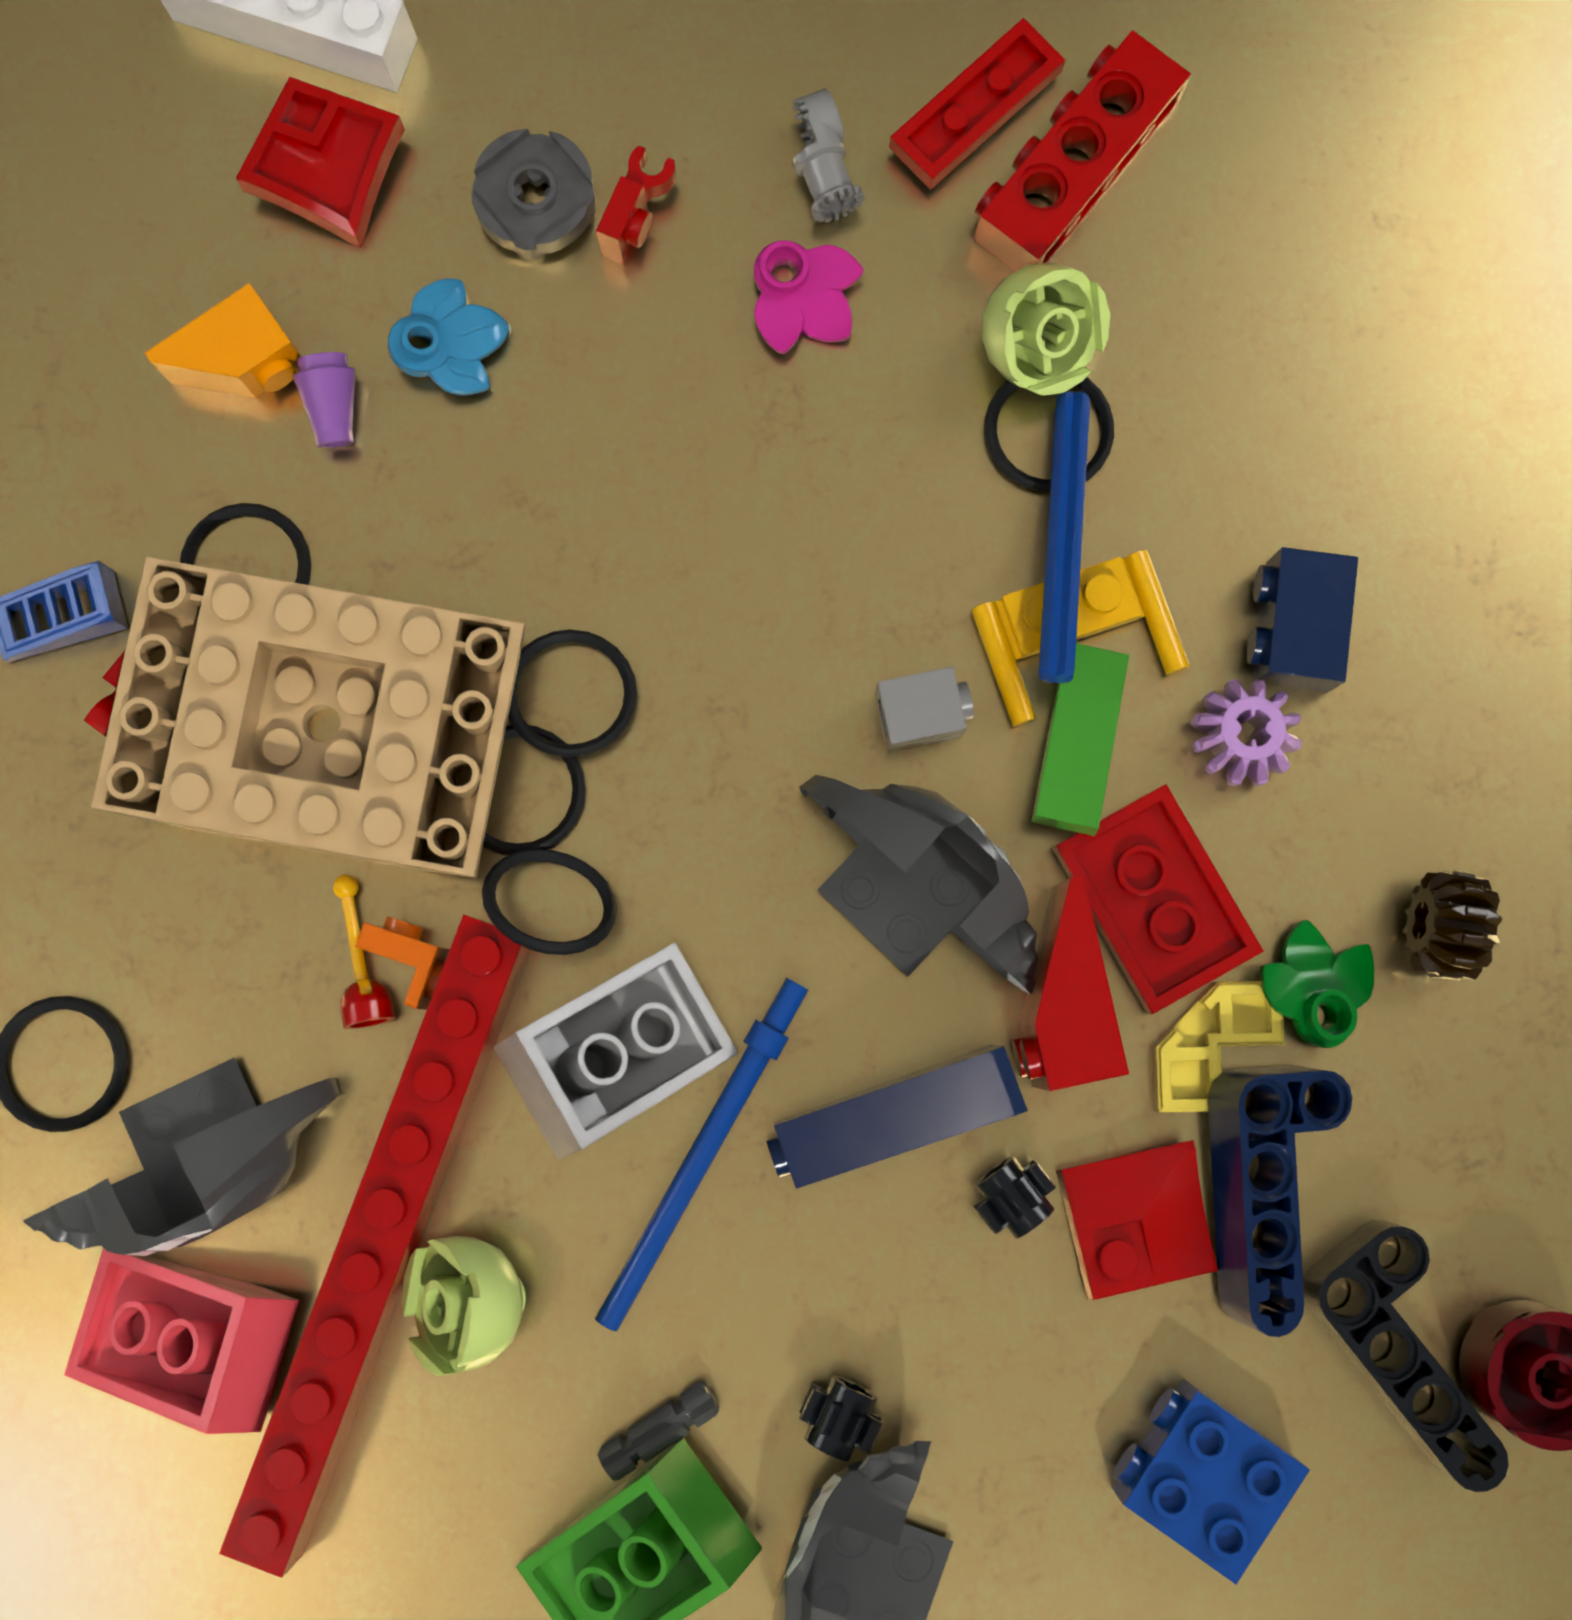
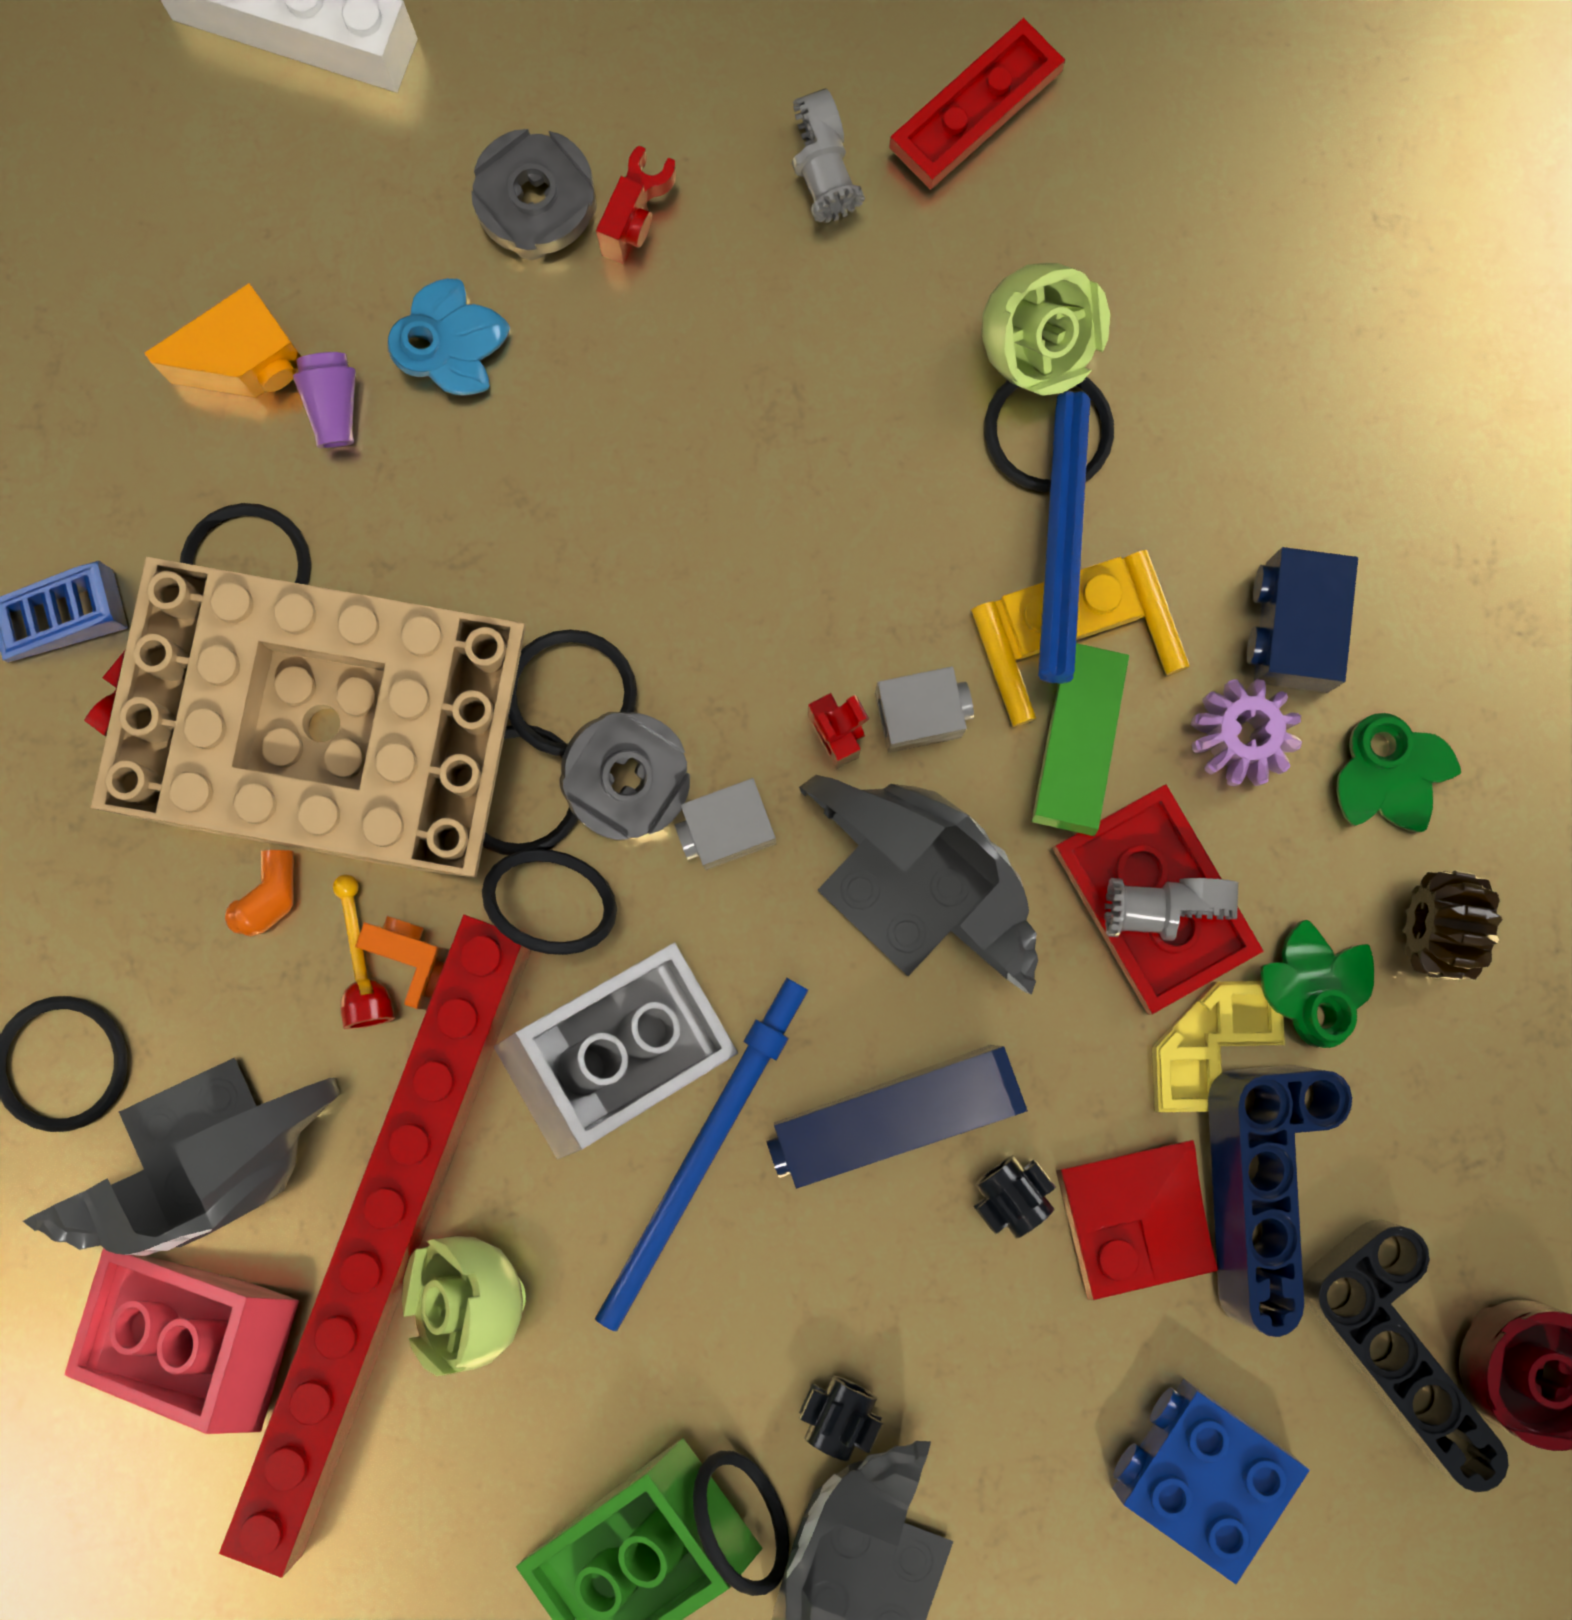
red plate [236,76,405,248] -> none
dark grey axle [597,1382,719,1481] -> none
dark pink plate [754,240,864,354] -> none
red brick [974,30,1191,272] -> none
red slope [1012,875,1129,1091] -> none
none -> orange arm [225,850,294,937]
none -> flat silver plate [559,712,690,840]
none -> light grey brick [675,778,776,870]
none -> black tyre [693,1451,790,1596]
none -> red plate [808,693,869,769]
none -> light grey connector [1104,878,1239,941]
none -> green plate [1336,713,1461,832]

